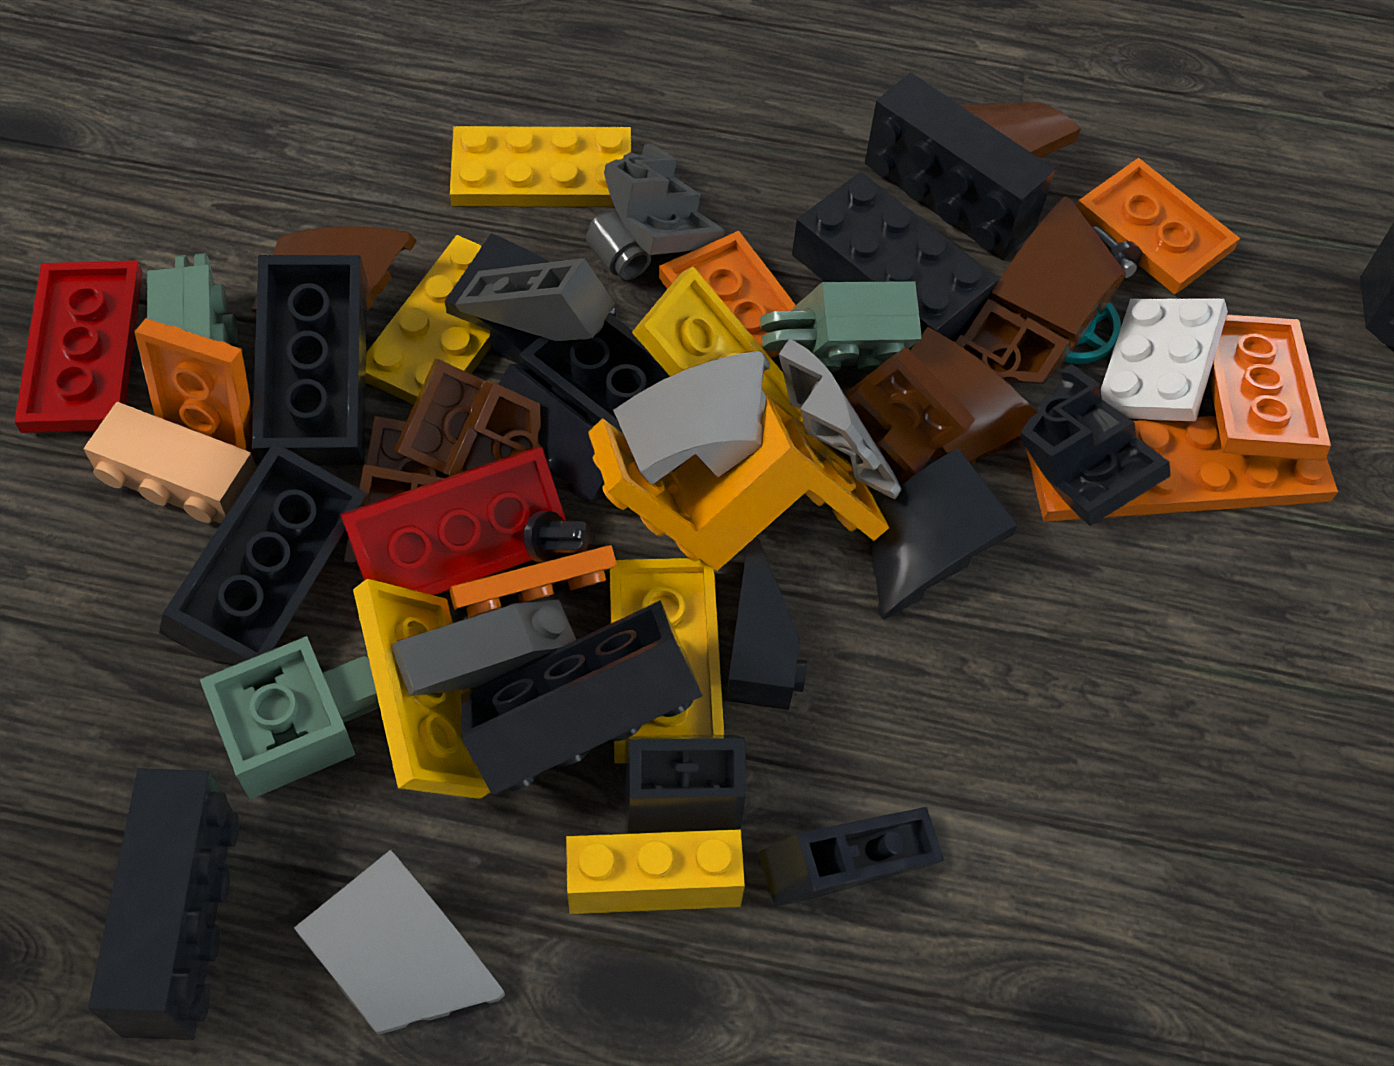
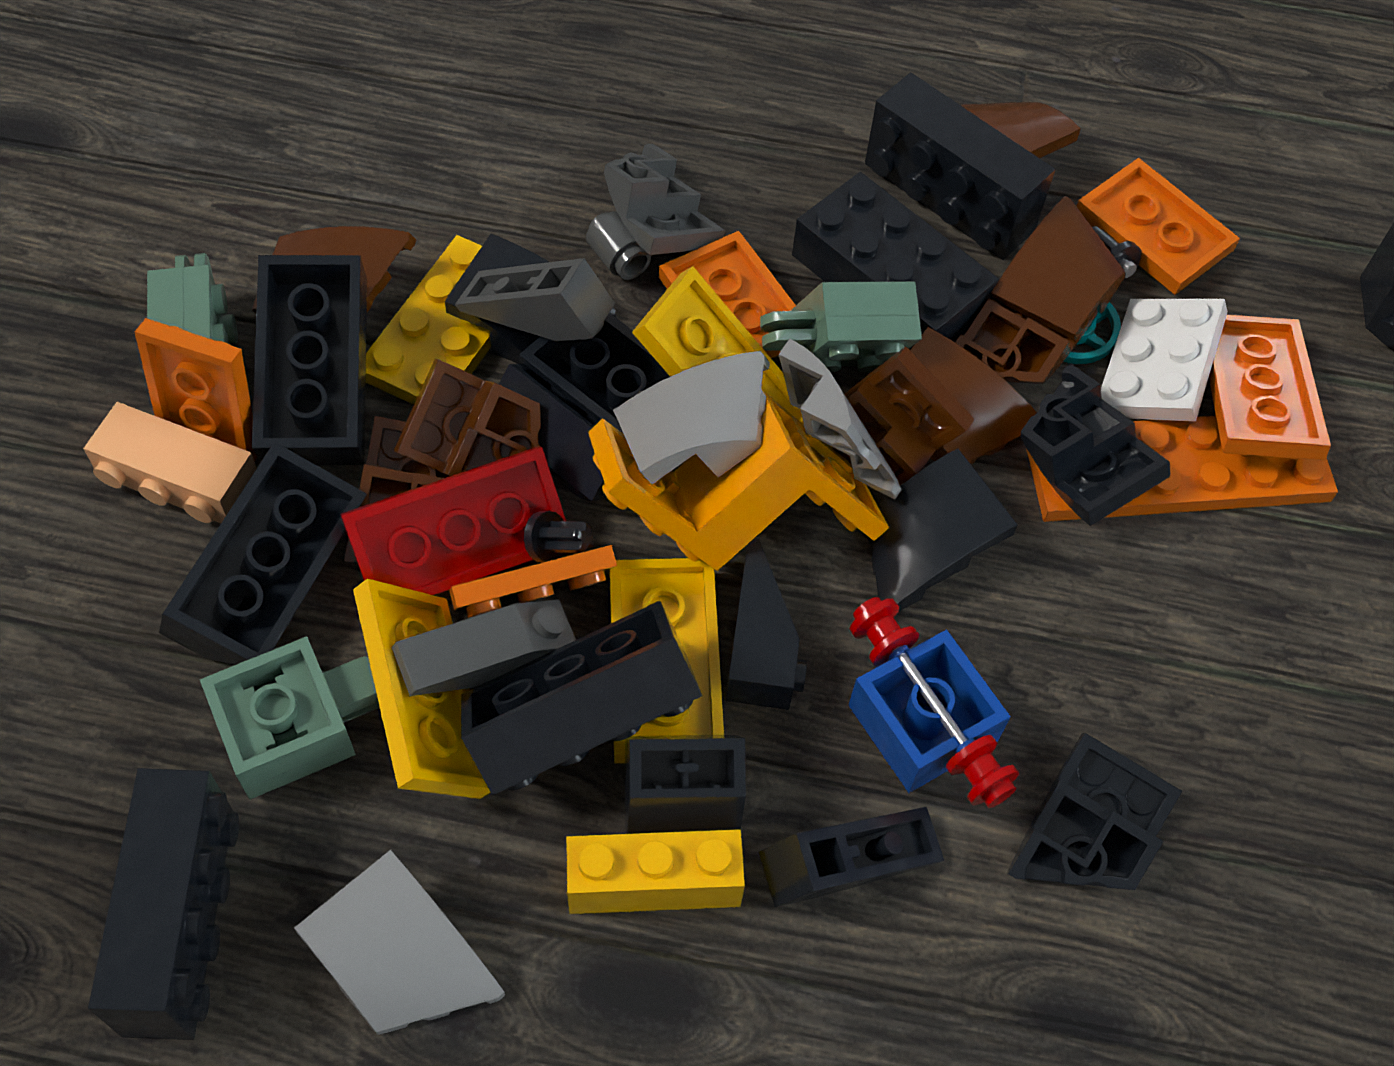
red plate [14,261,143,433] -> none
yellow plate [450,126,631,207] -> none
none -> blue brick [848,597,1019,808]
none -> black slope [1007,733,1182,890]

